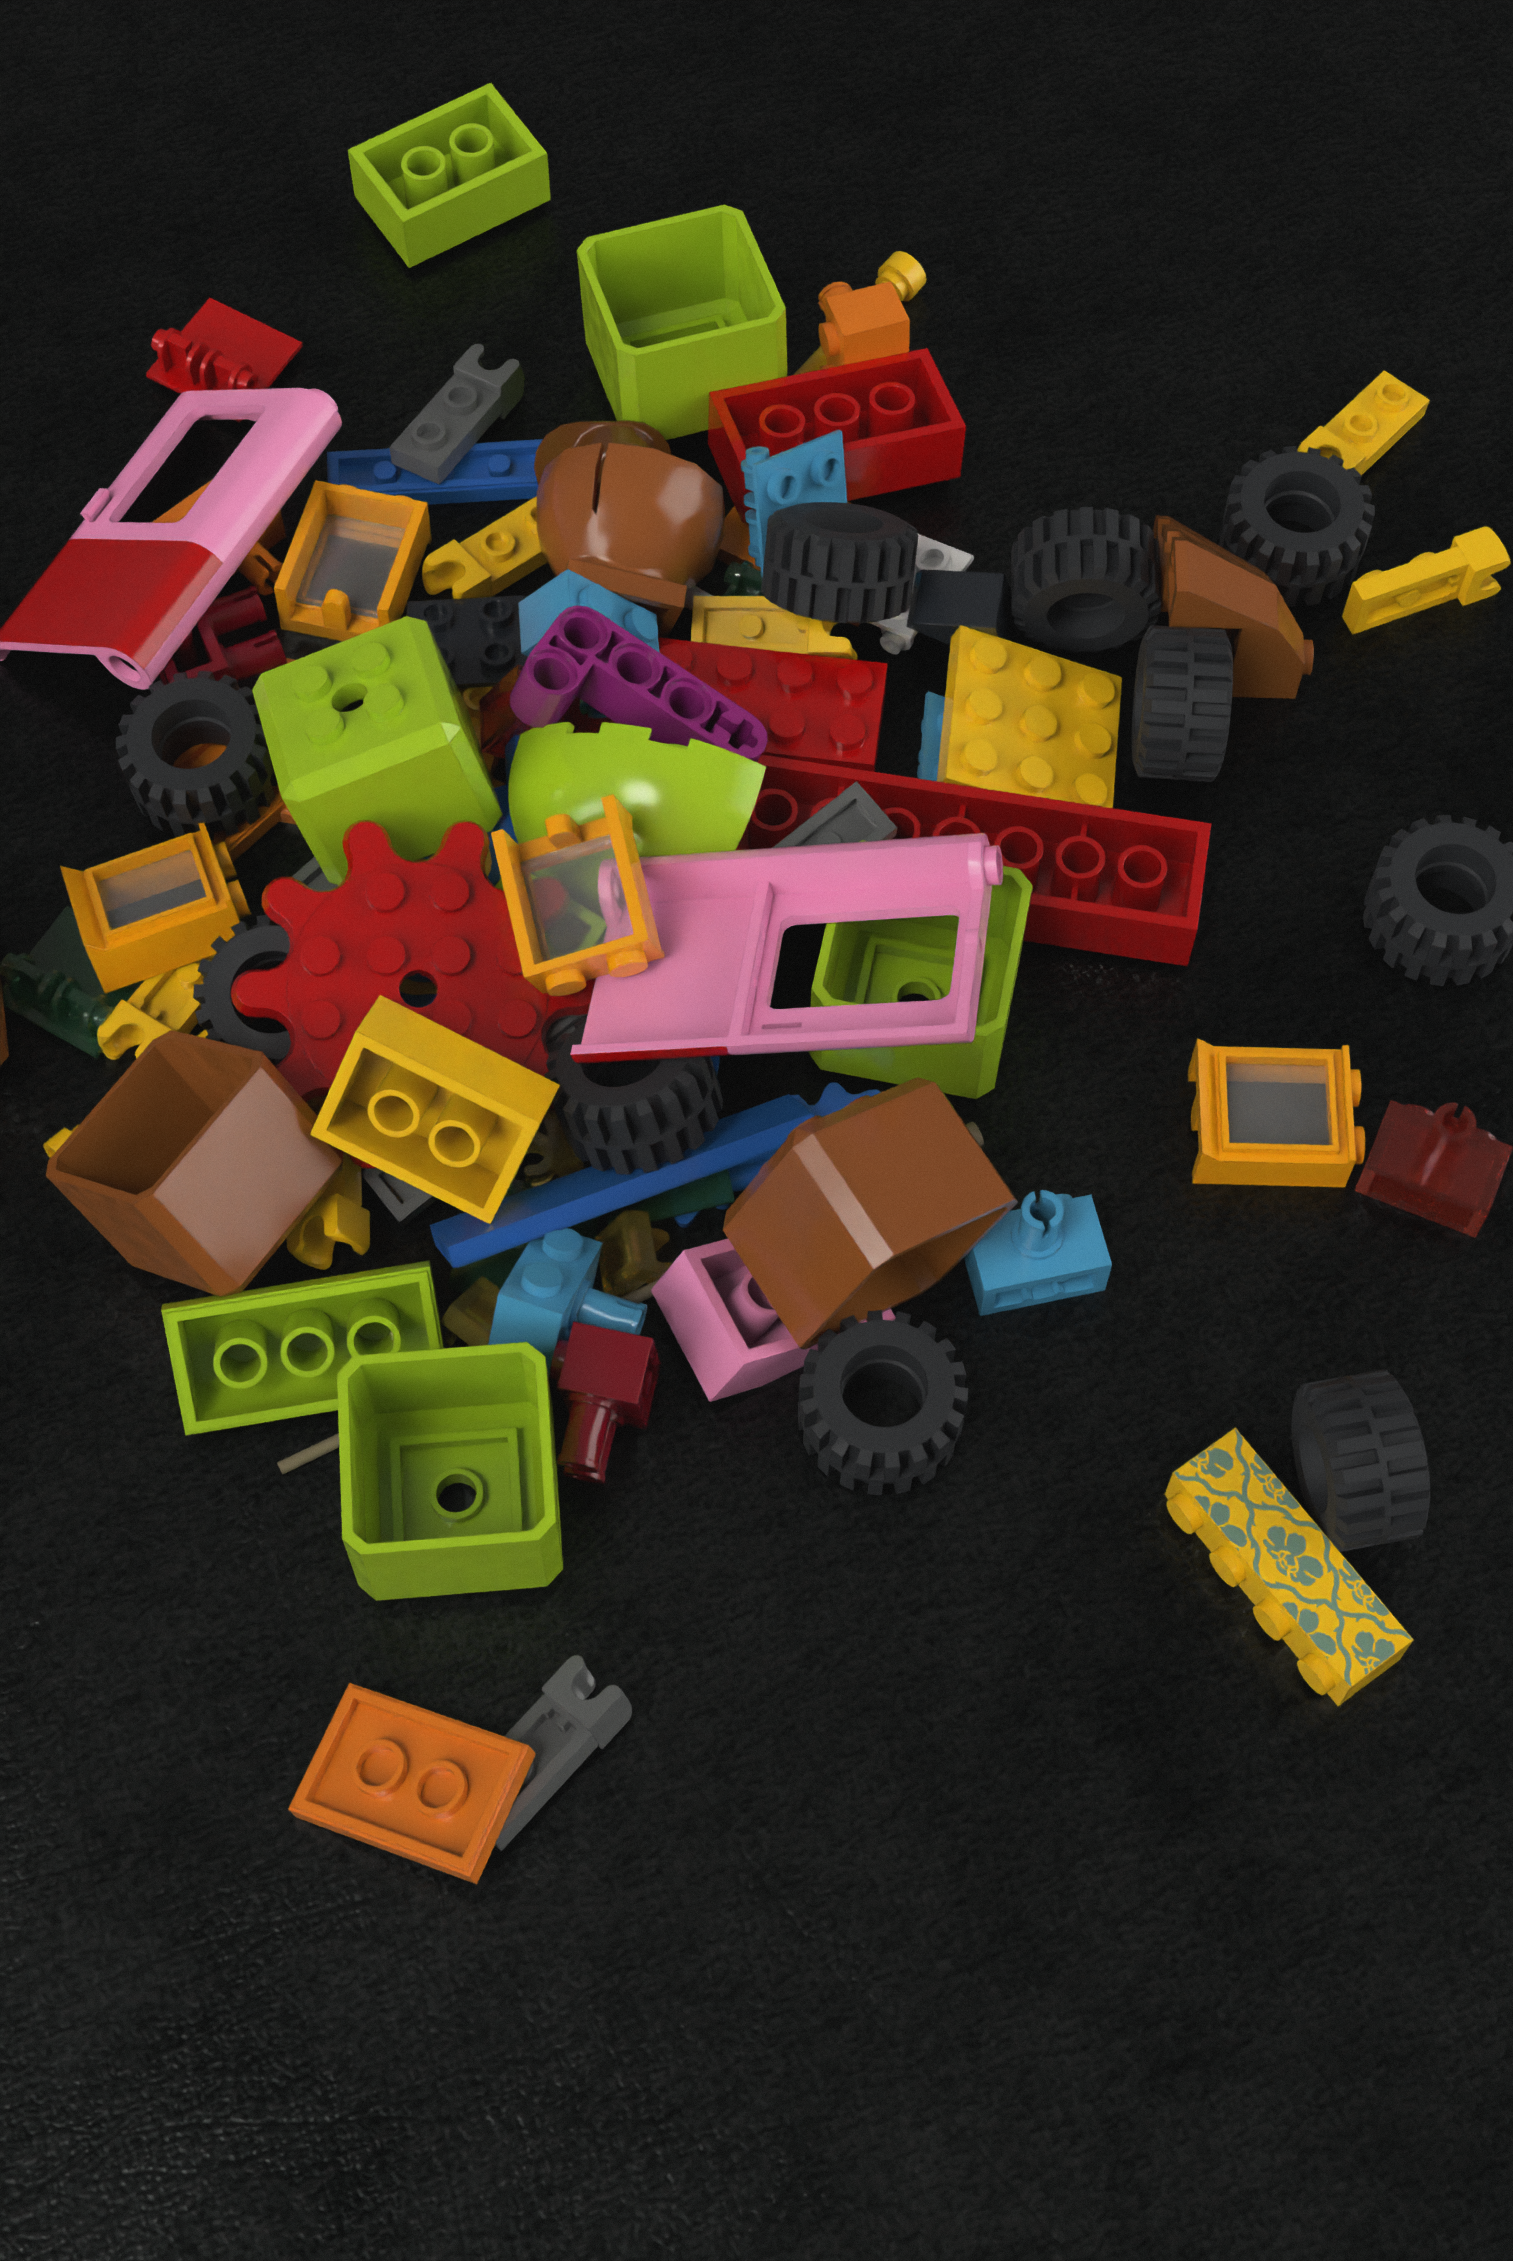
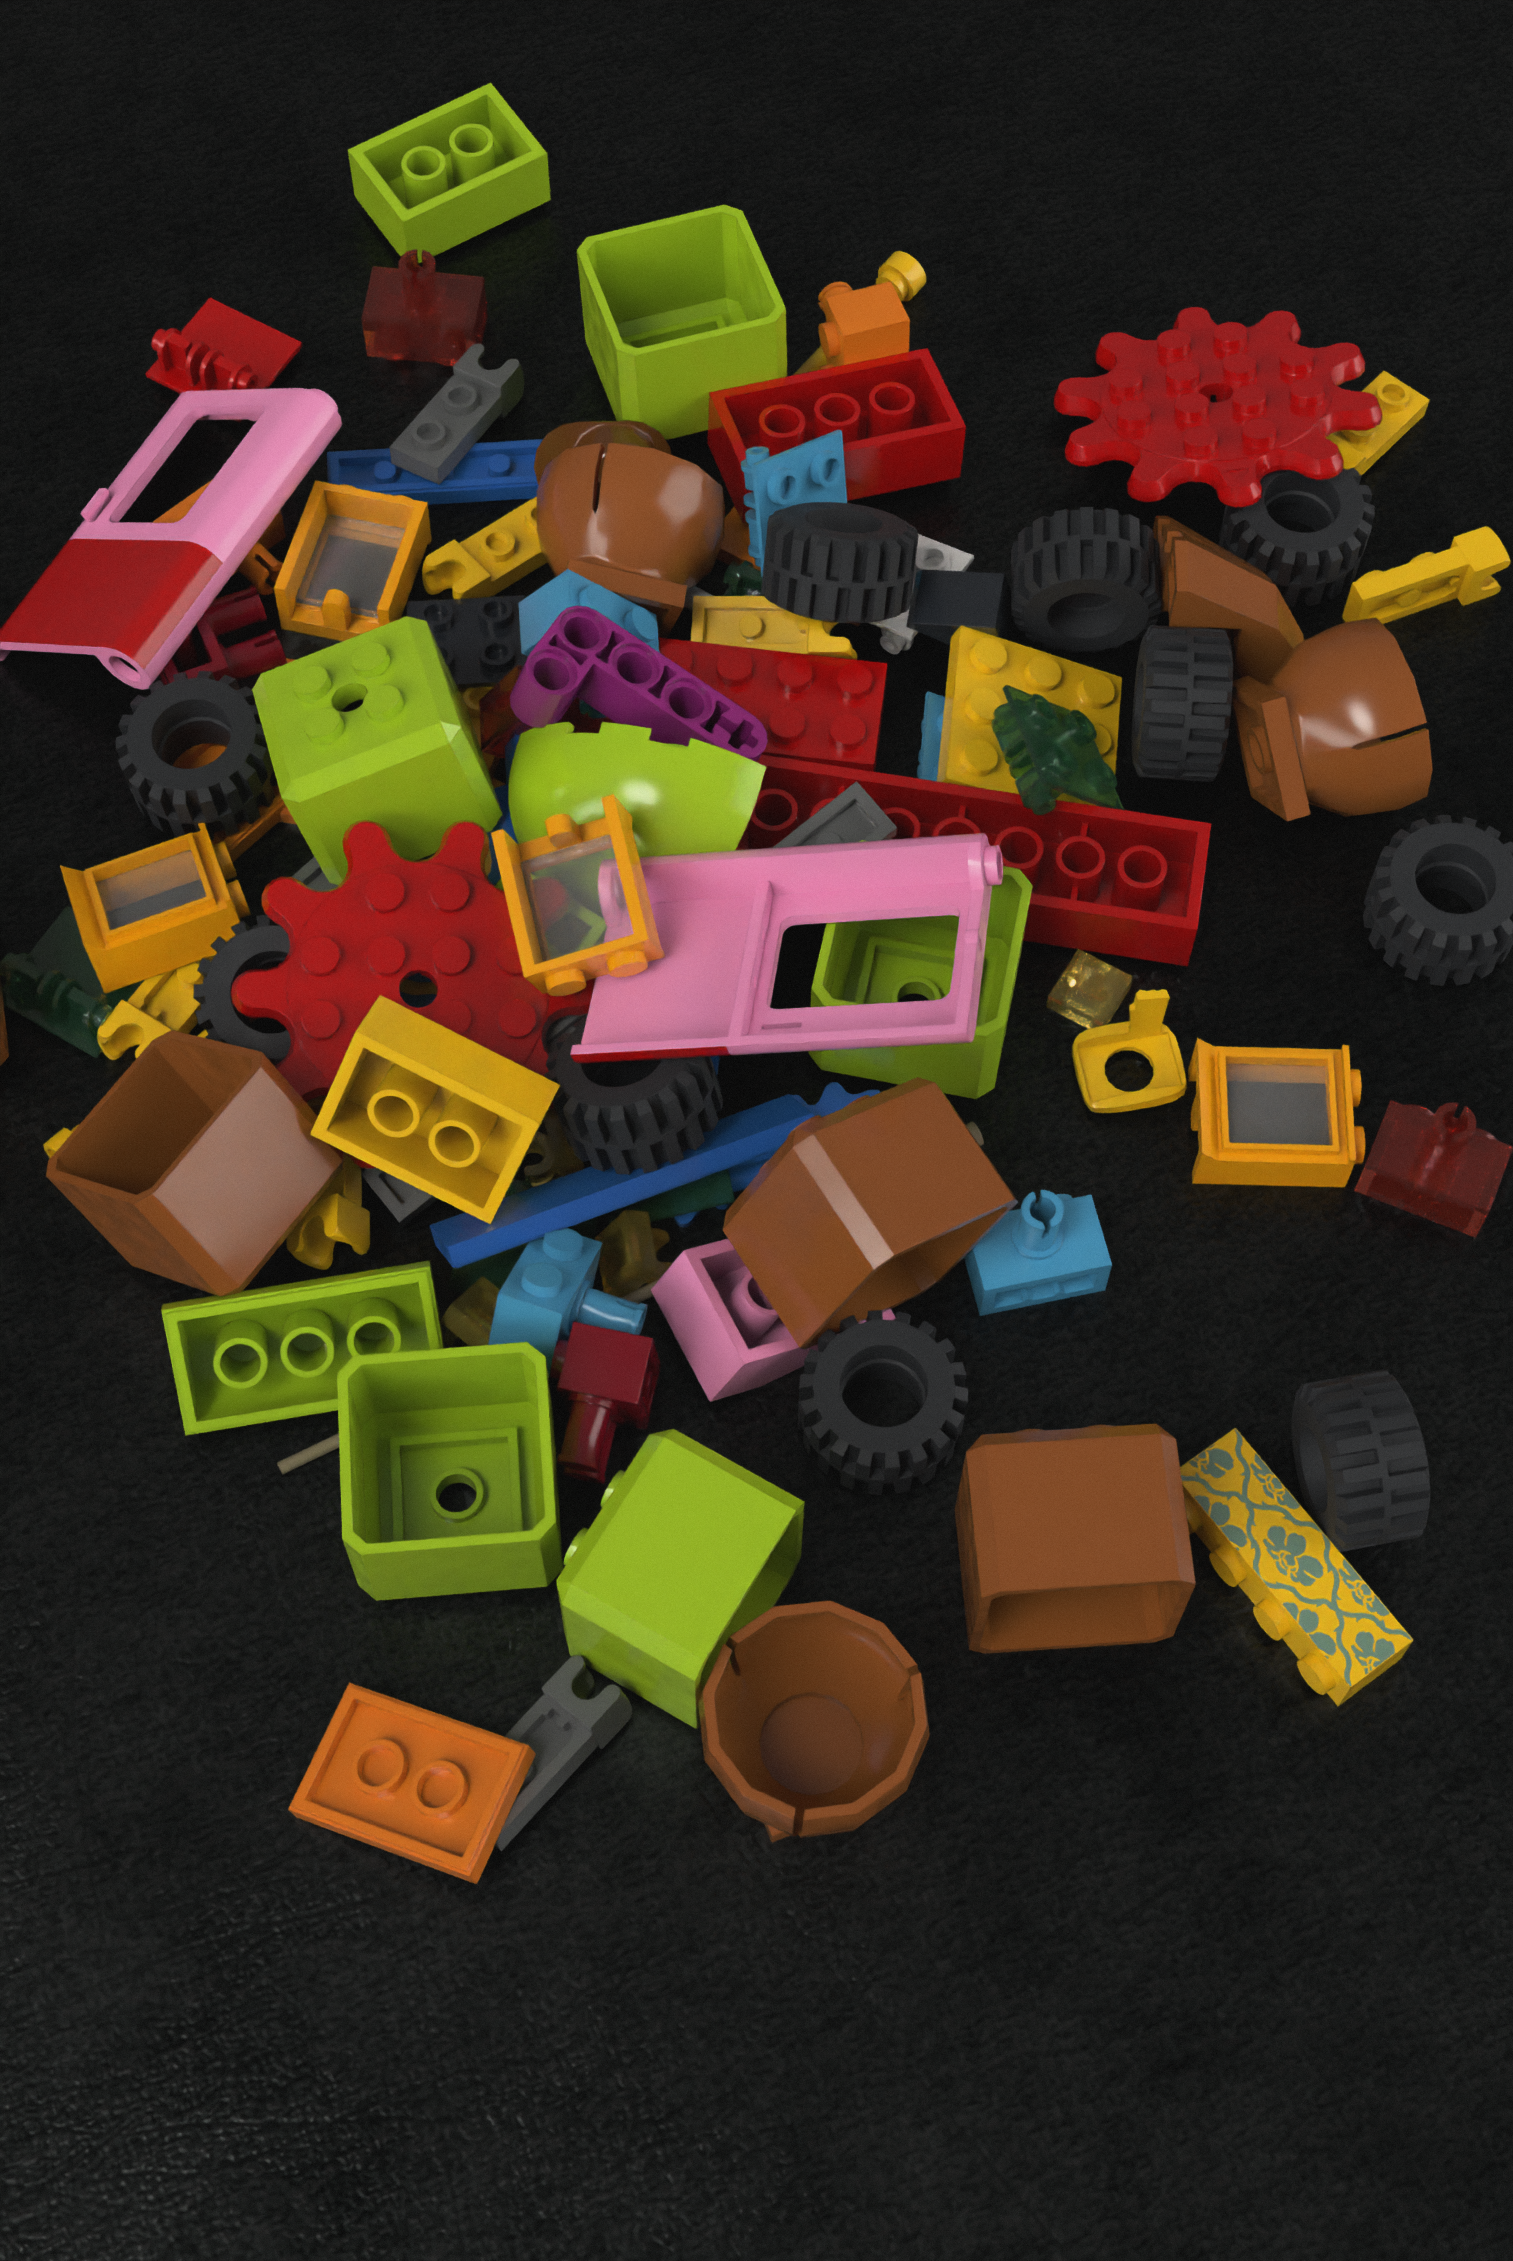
none -> clear red brick [362,249,488,366]
none -> lime plate [556,1429,804,1729]
none -> dark orange plate [698,1601,930,1842]
none -> dark orange plate [955,1424,1196,1654]
none -> clear green hinge [991,685,1124,815]
none -> clear yellow tile [1046,949,1133,1029]
none -> red plate [1054,307,1383,507]
none -> yellow piece [1072,989,1187,1113]
none -> dark orange plate [1231,618,1433,821]

